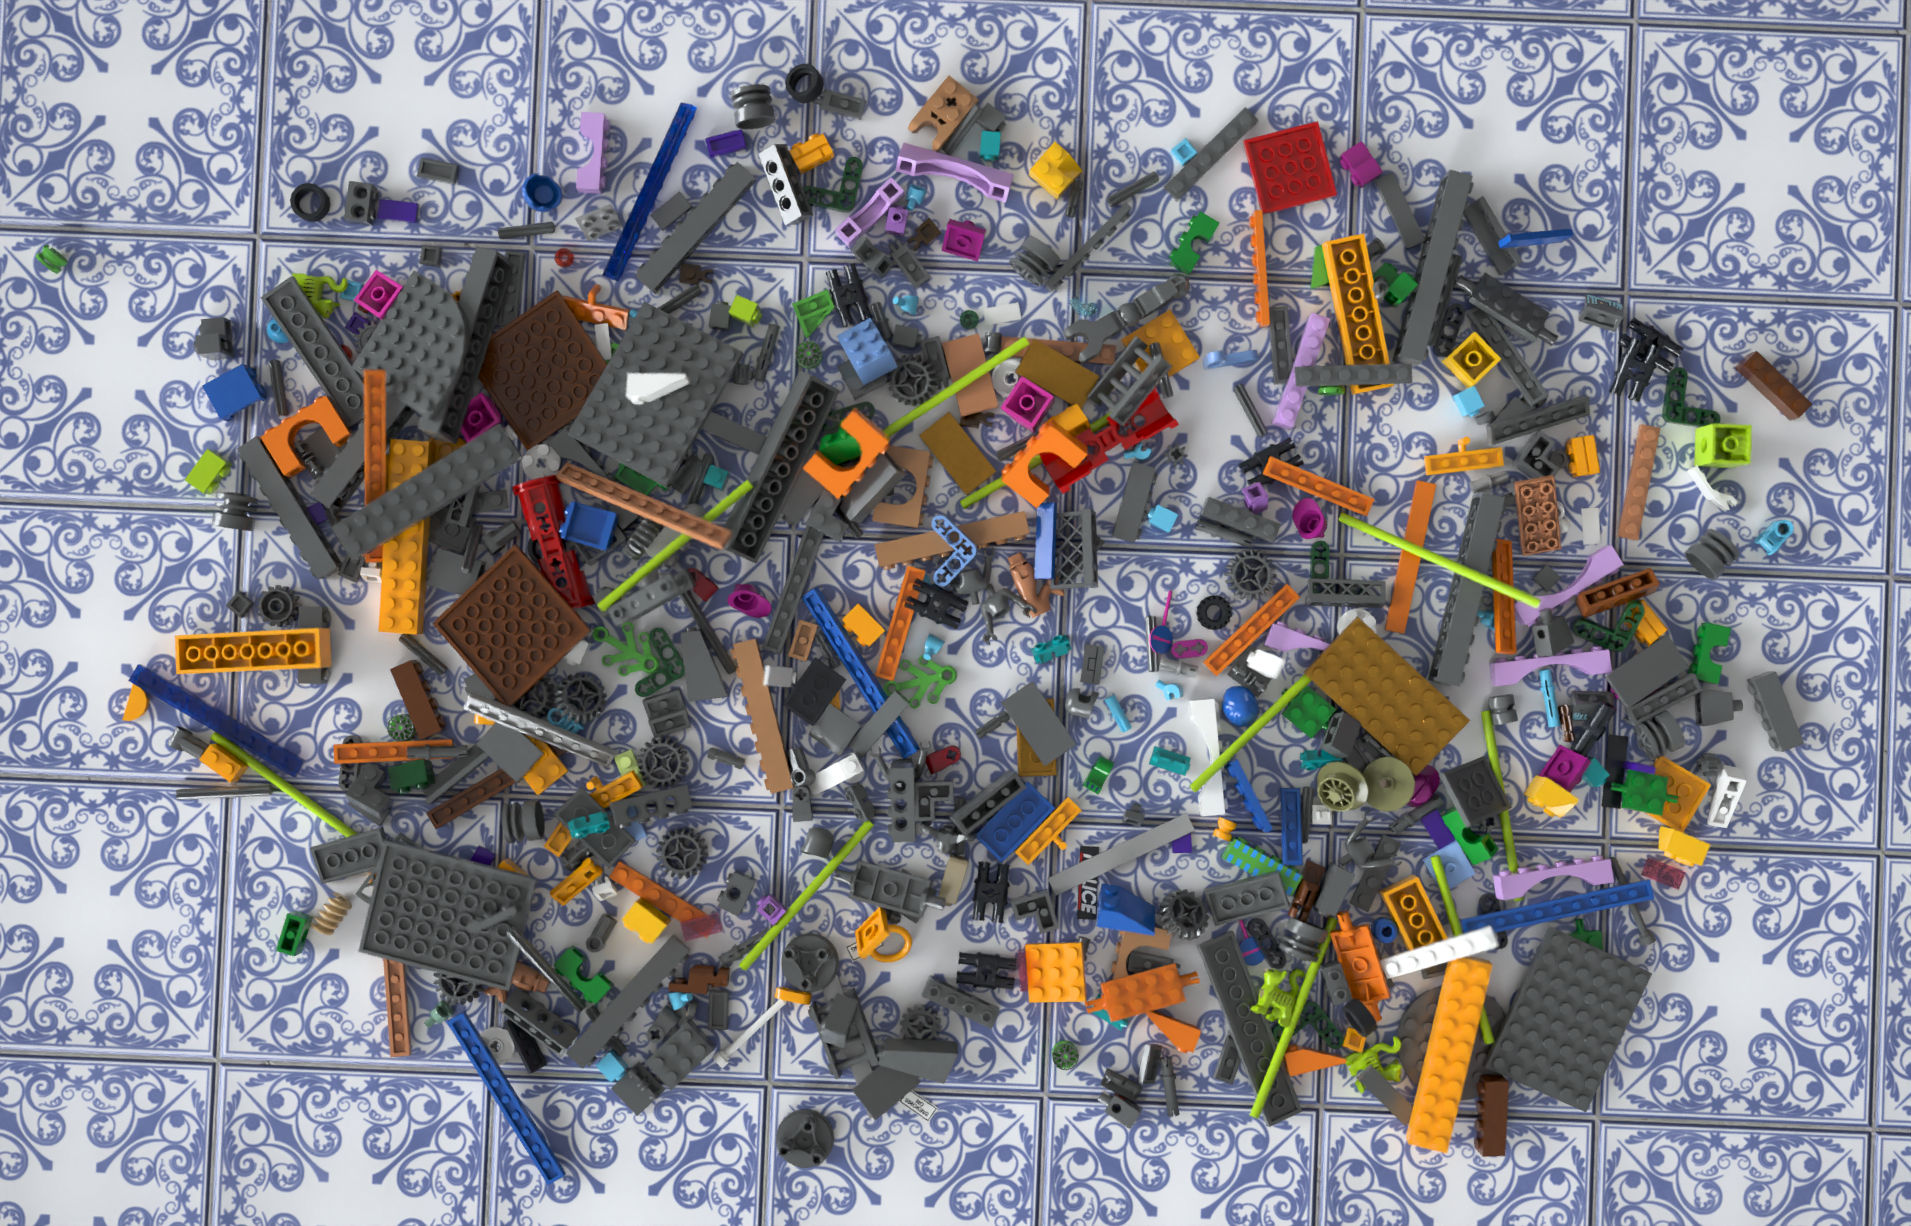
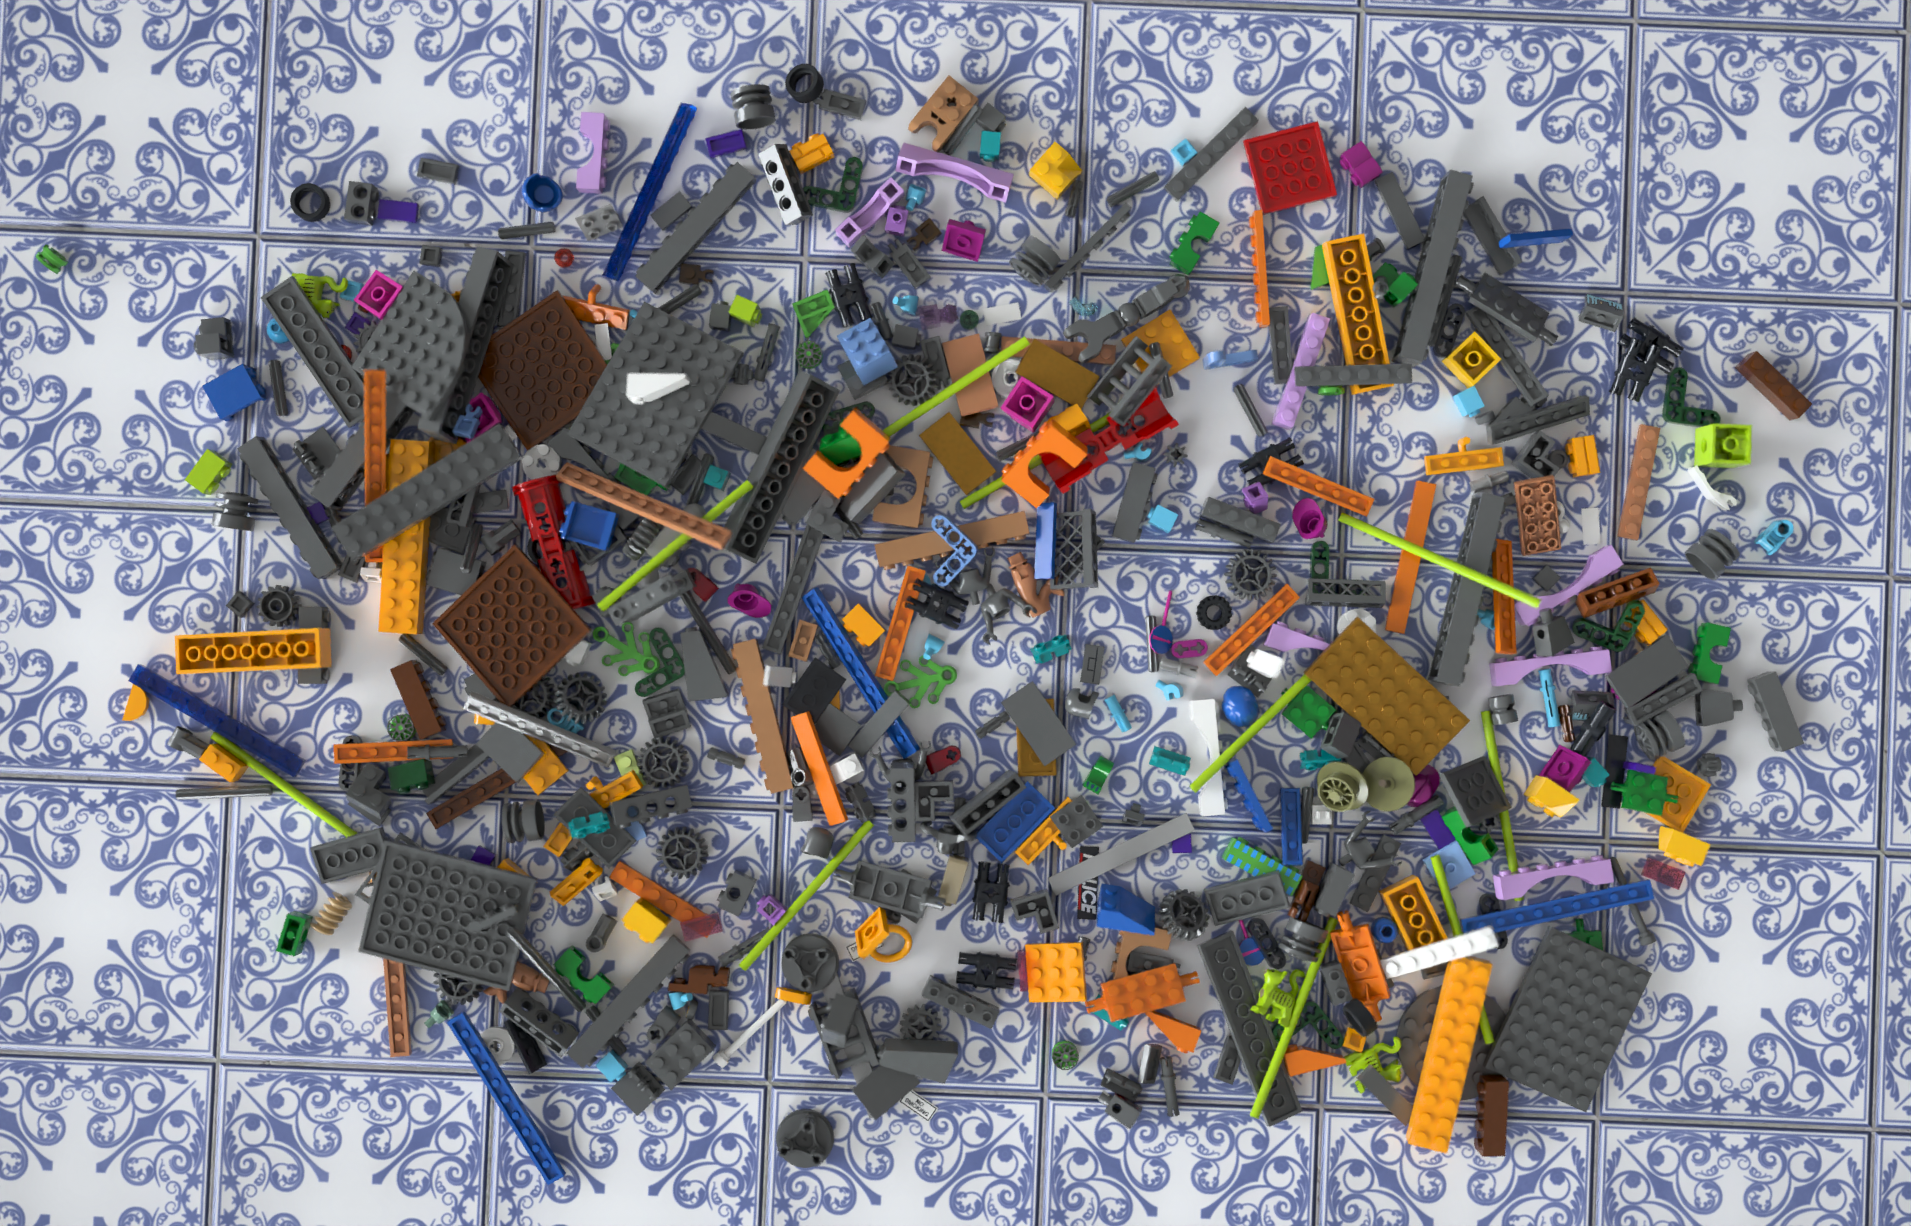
orange arch [260,395,353,478] -> none
light orange wheel [1213,817,1237,842] -> none
white slope [1707,765,1747,828] -> none
none -> medium blue plate [453,404,482,439]
none -> orange tile [790,711,848,826]
none -> clear purple brick [918,304,959,330]
none -> dark grey hinge [1050,795,1104,848]

